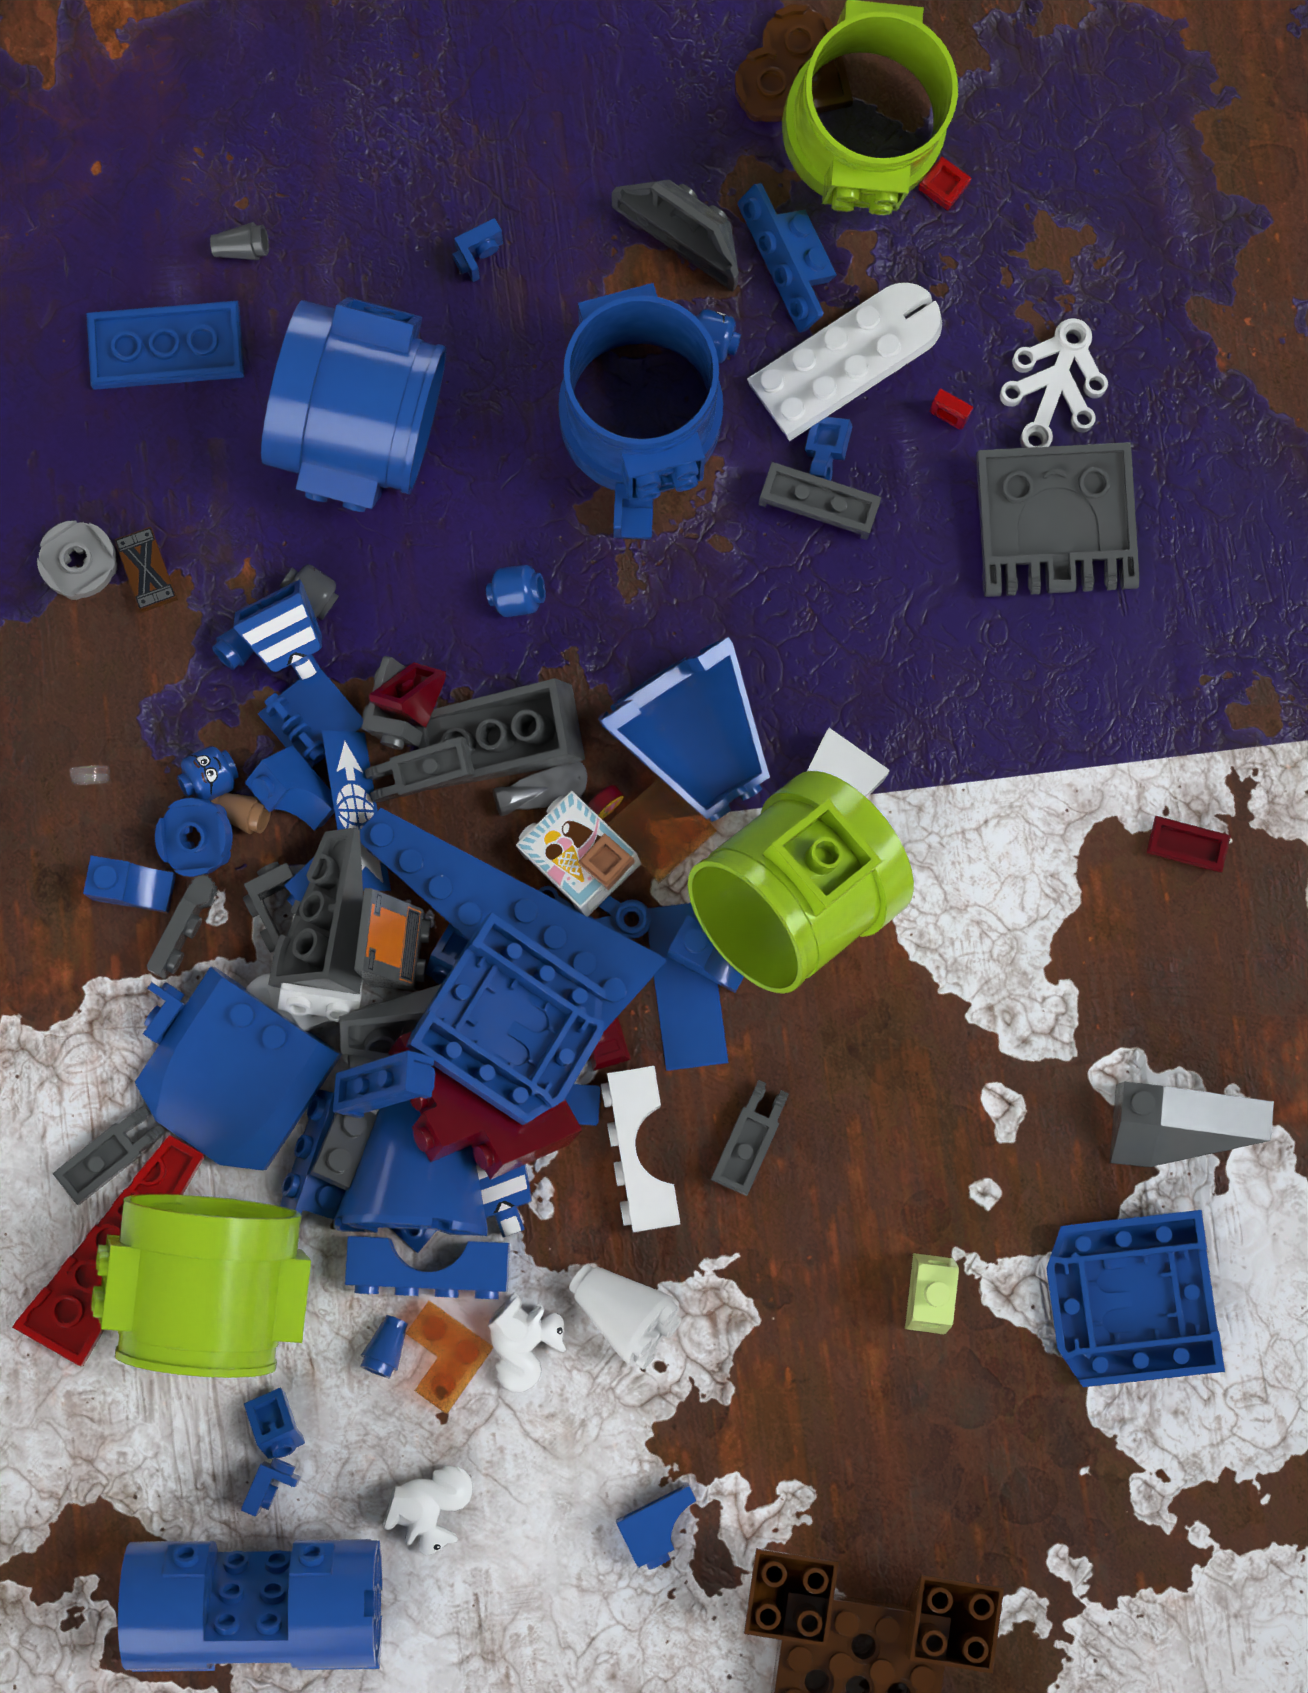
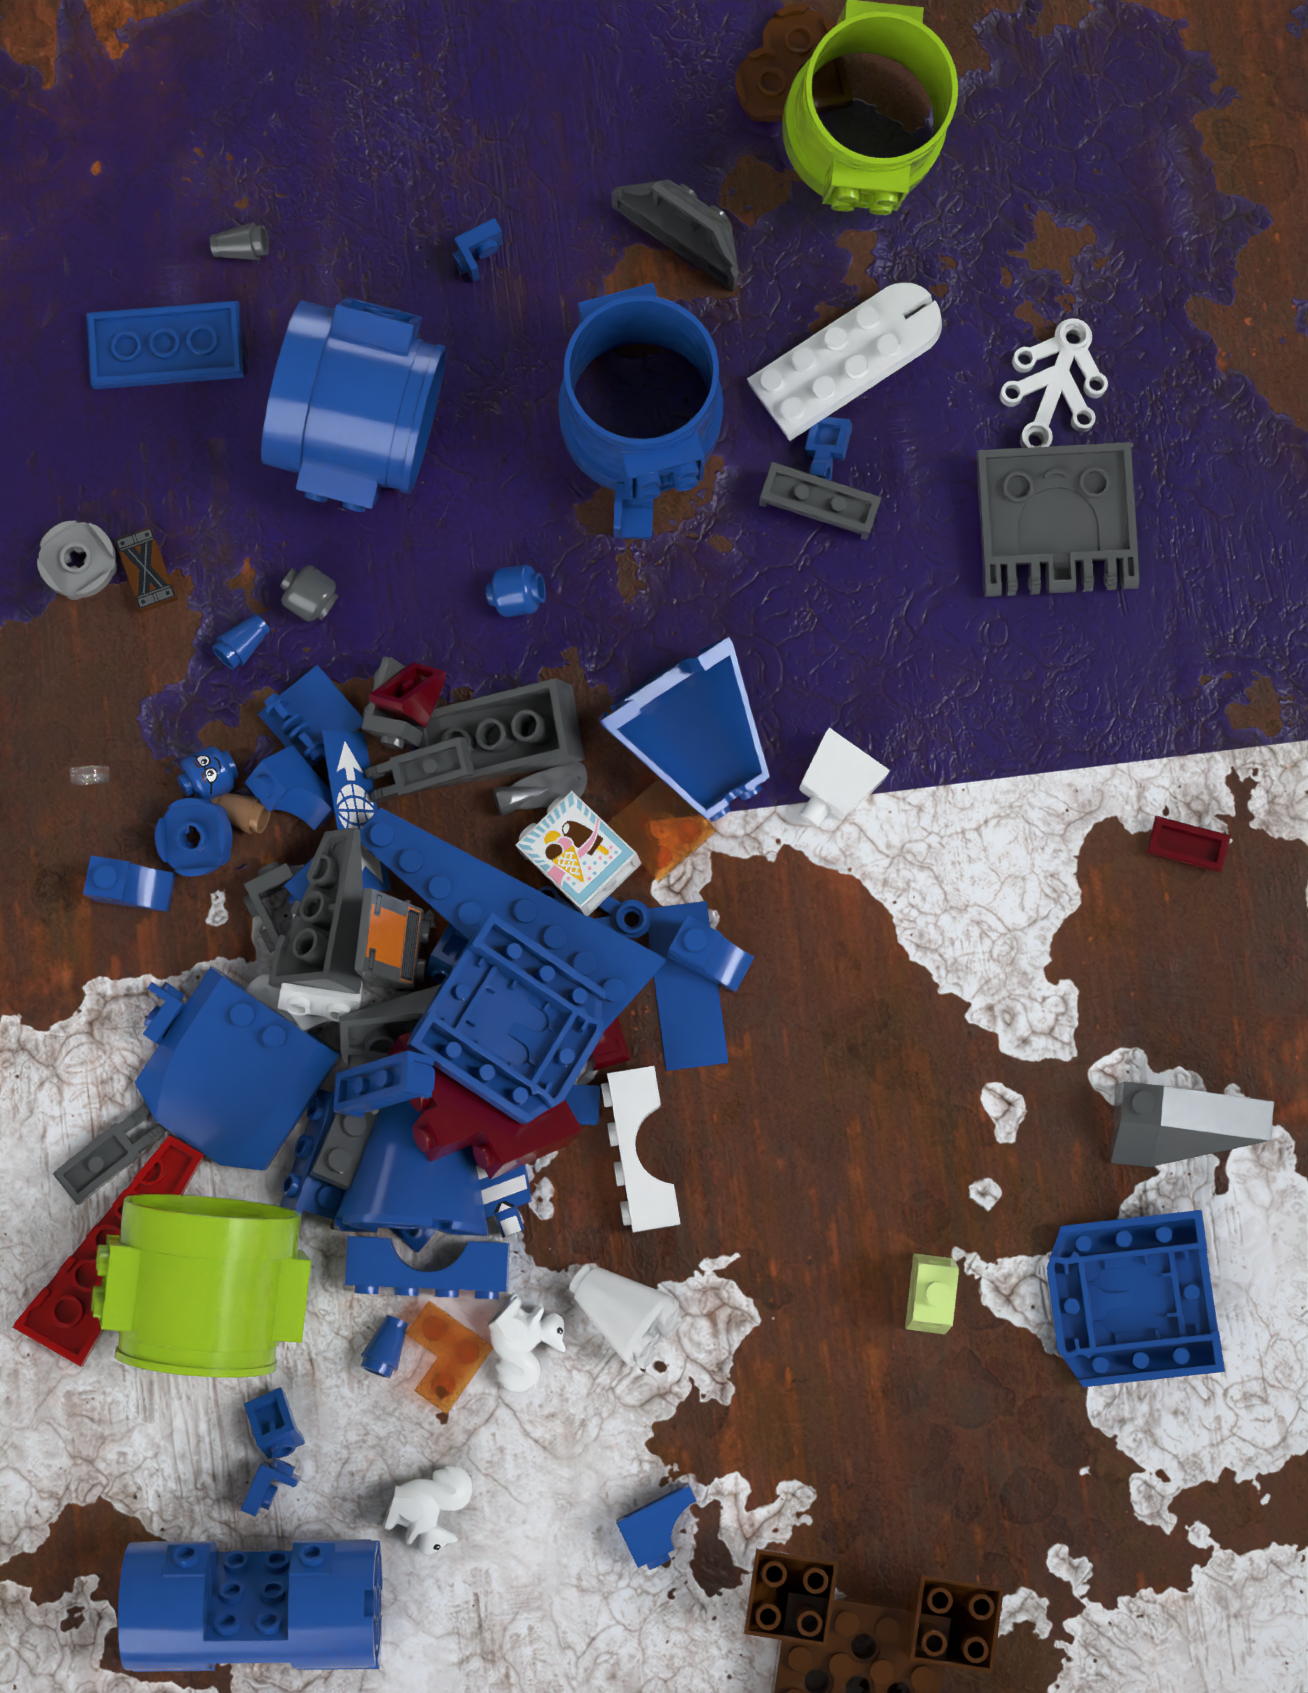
dark grey hinge [146,874,218,980] -> none
blue torso [234,579,322,680] -> none
nougat tile [578,833,635,891] -> none
dark red tile [587,785,625,819] -> none
lime cylinder [688,771,914,994] -> none
blue head [693,309,742,364] -> none
dark grey hinge [711,1080,789,1196] -> none
blue bracket [738,183,837,332] -> none
red tile [918,156,972,211] -> none
red tile [930,388,973,429] -> none

